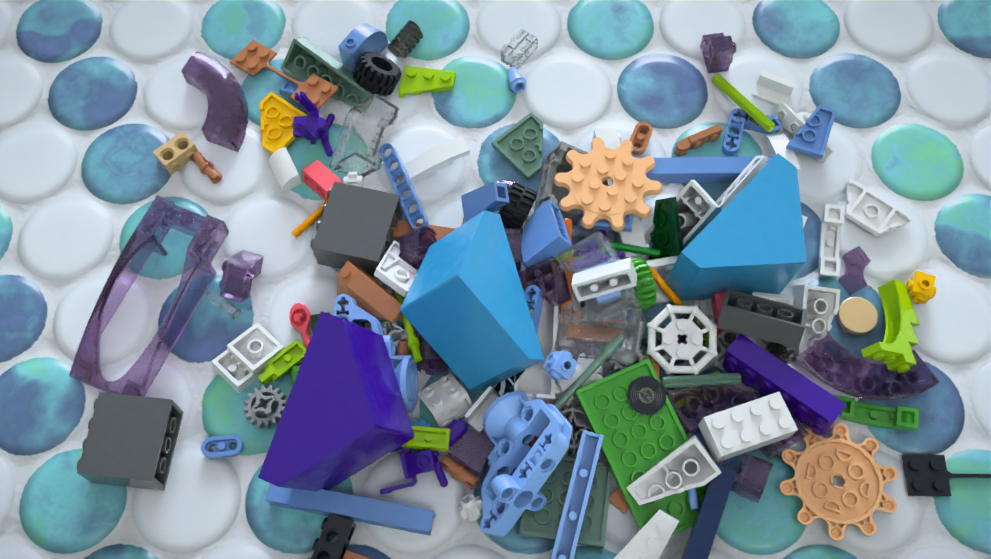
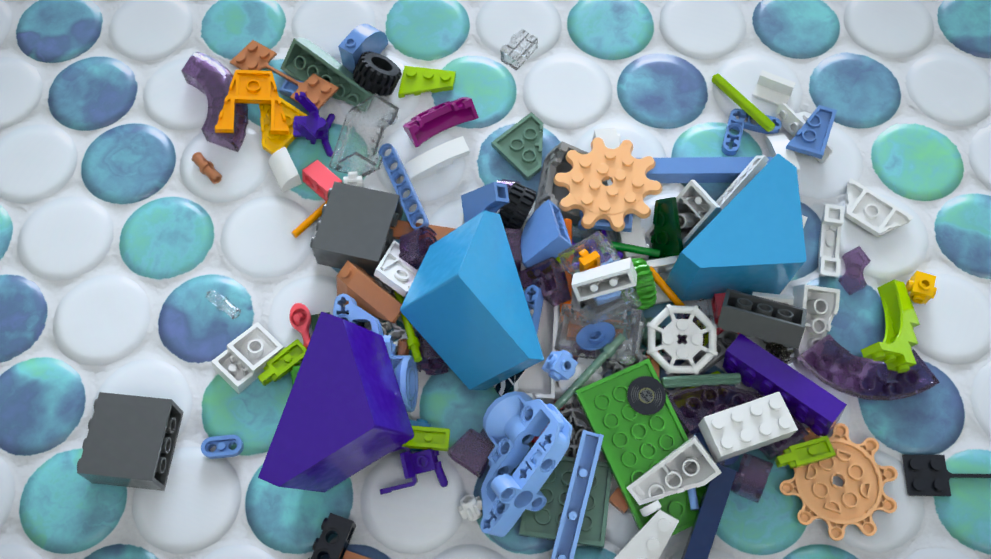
clear purple windscreen [69,195,229,397] -> none
tan brick [153,131,198,175] -> none
clear purple brick [219,250,264,303] -> none
light grey gear [243,384,287,429] -> none
medium blue tile [266,483,436,536] -> none
clear smoke piece [388,20,423,58] -> none
white bracket [417,373,473,428] -> none
nougat pin [441,455,480,490] -> none
dark purple brick [446,418,469,449] -> none
white panel [464,386,499,435] -> none
light blue cone [507,67,526,93] -> none
nougat plate [630,122,653,155] -> none
nougat hinge [674,124,723,157] -> none
clear purple brick [700,33,736,74] -> none
bright green slope [834,395,919,430] -> none
tan tile [837,297,878,335] -> none
none -> light orange wing [215,70,289,135]
none -> magenta windscreen [403,97,479,148]
none -> medium blue dish [576,322,616,351]
none -> light orange tile [578,249,600,272]
none -> white tile [639,500,662,517]
none -> lime hinge [774,435,836,469]

